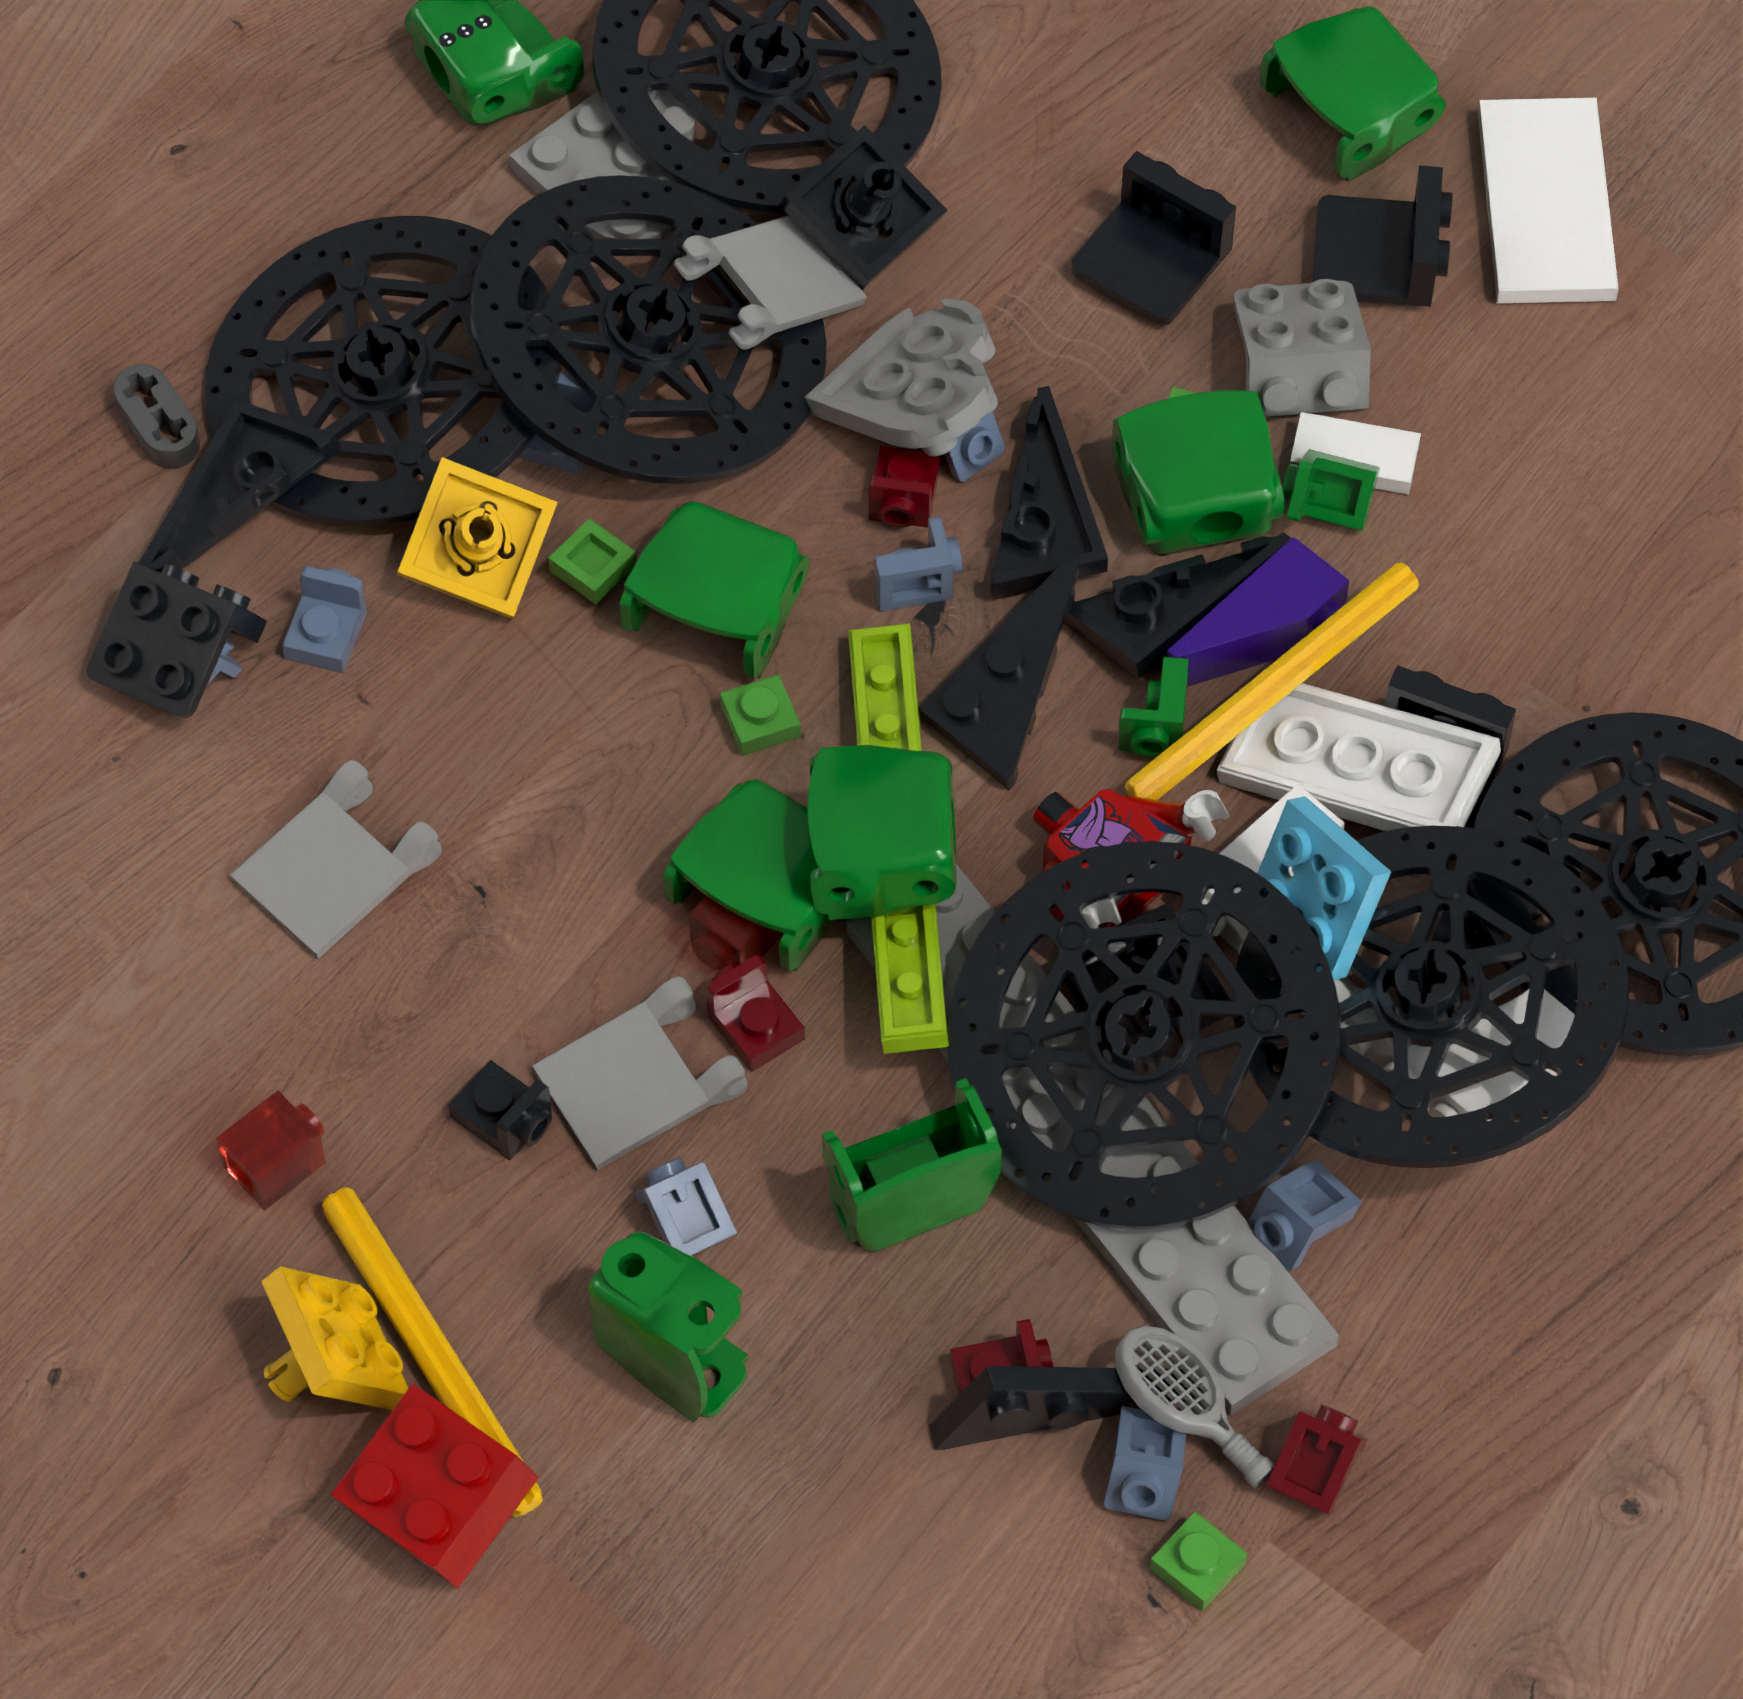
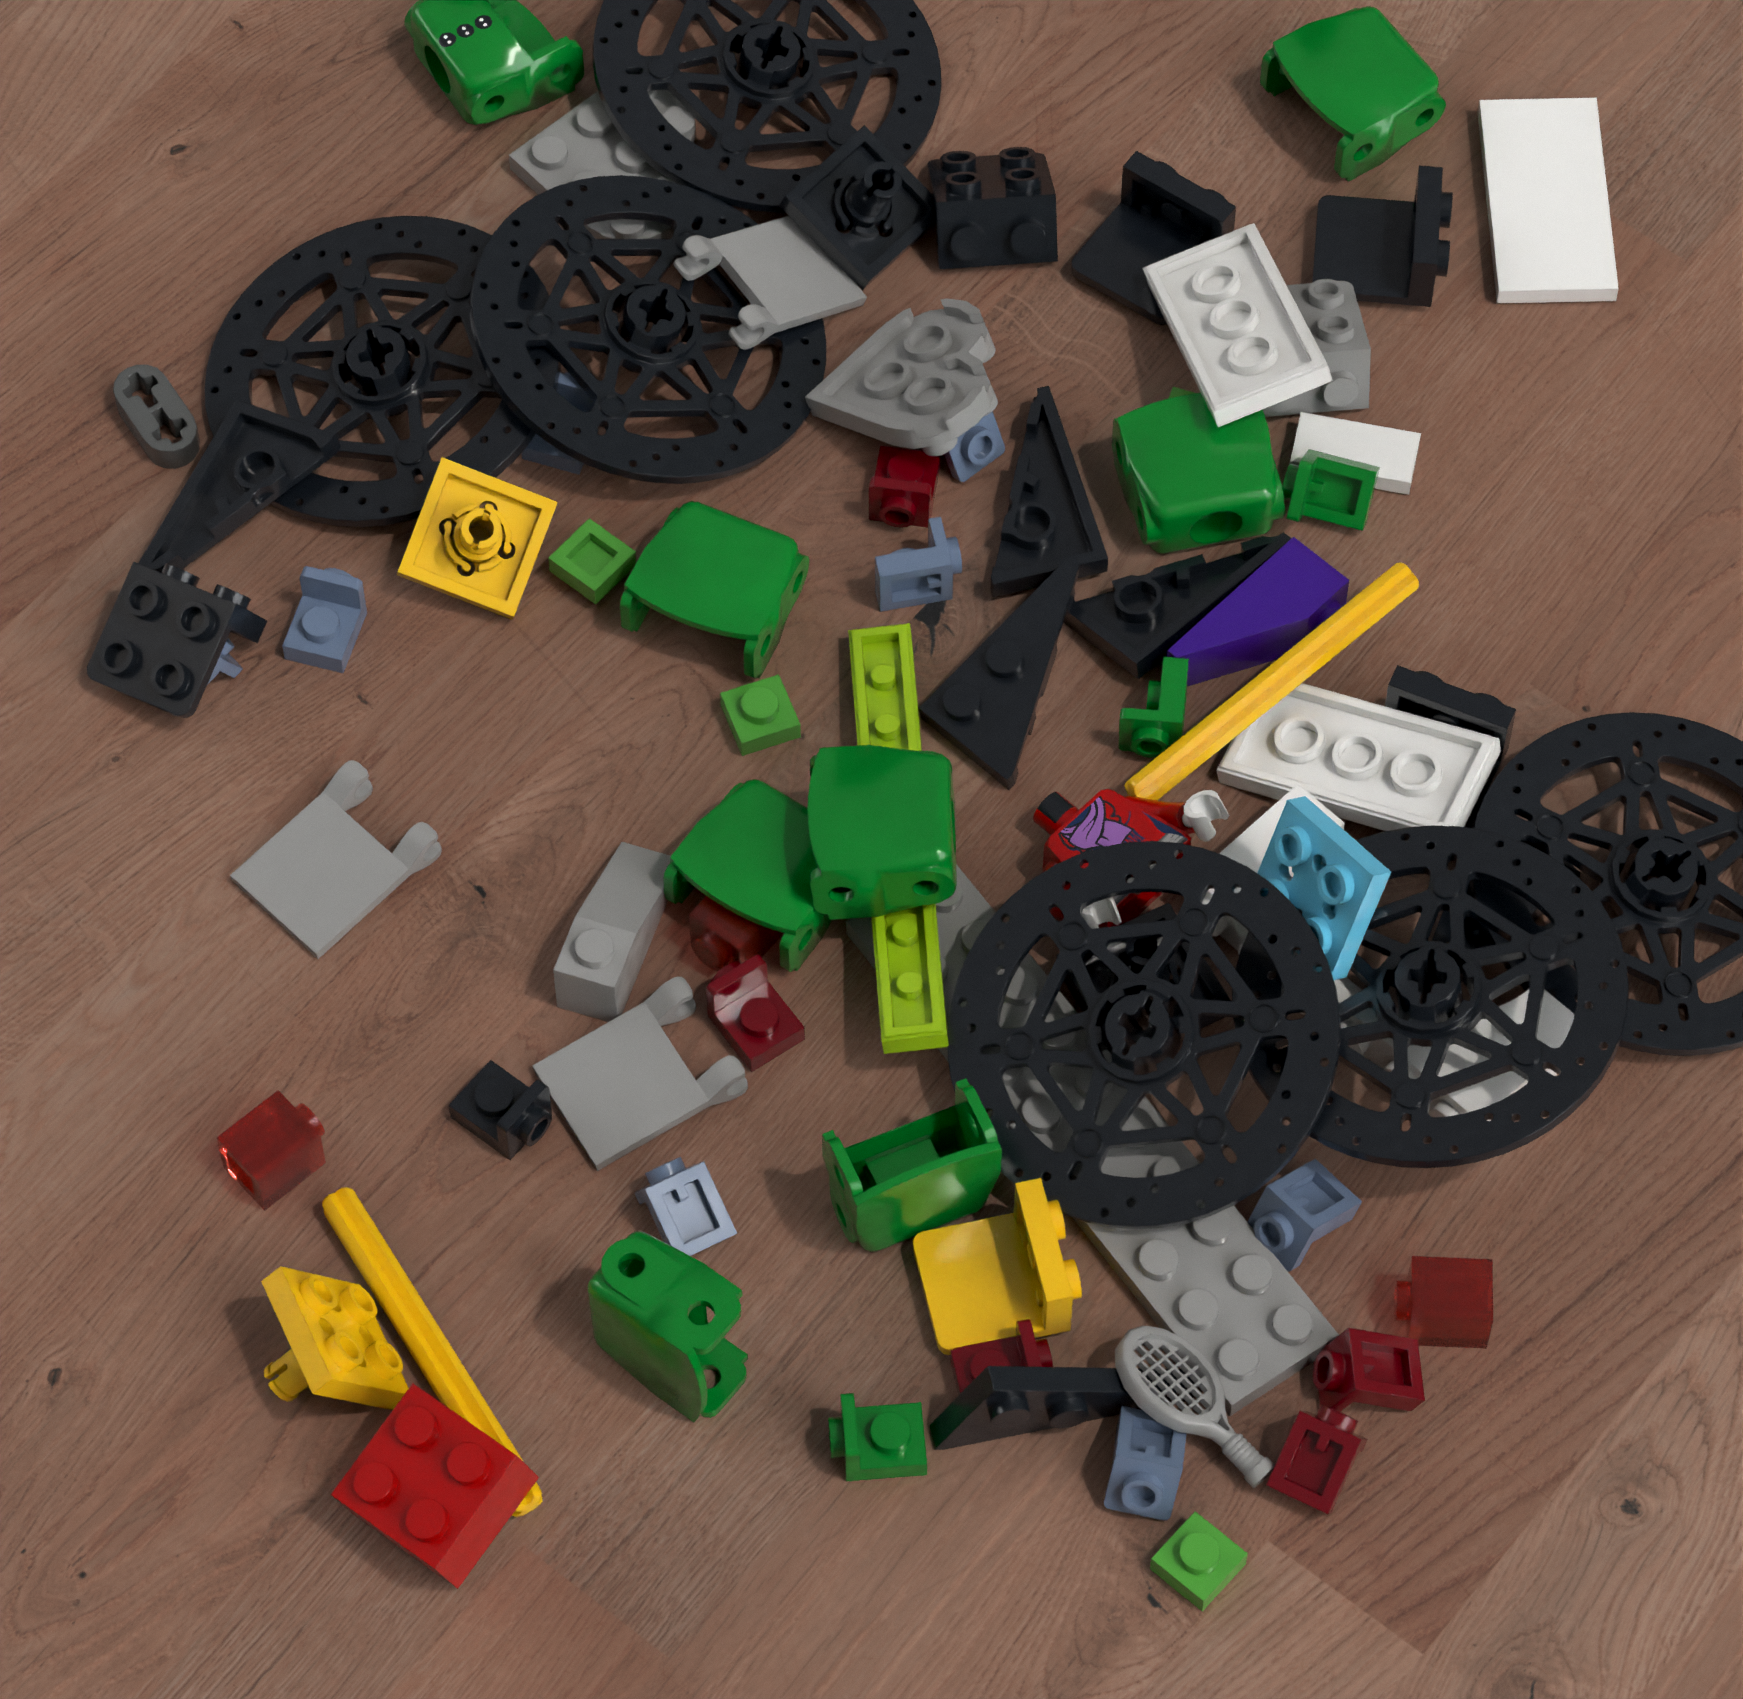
none -> light grey slope [553,842,671,1022]
none -> green bracket [828,1393,927,1482]
none -> yellow bracket [913,1178,1082,1355]
none -> black bracket [928,147,1058,270]
none -> white tile [1142,223,1333,427]
none -> dark red bracket [1313,1328,1425,1412]
none -> clear red brick [1394,1256,1493,1349]

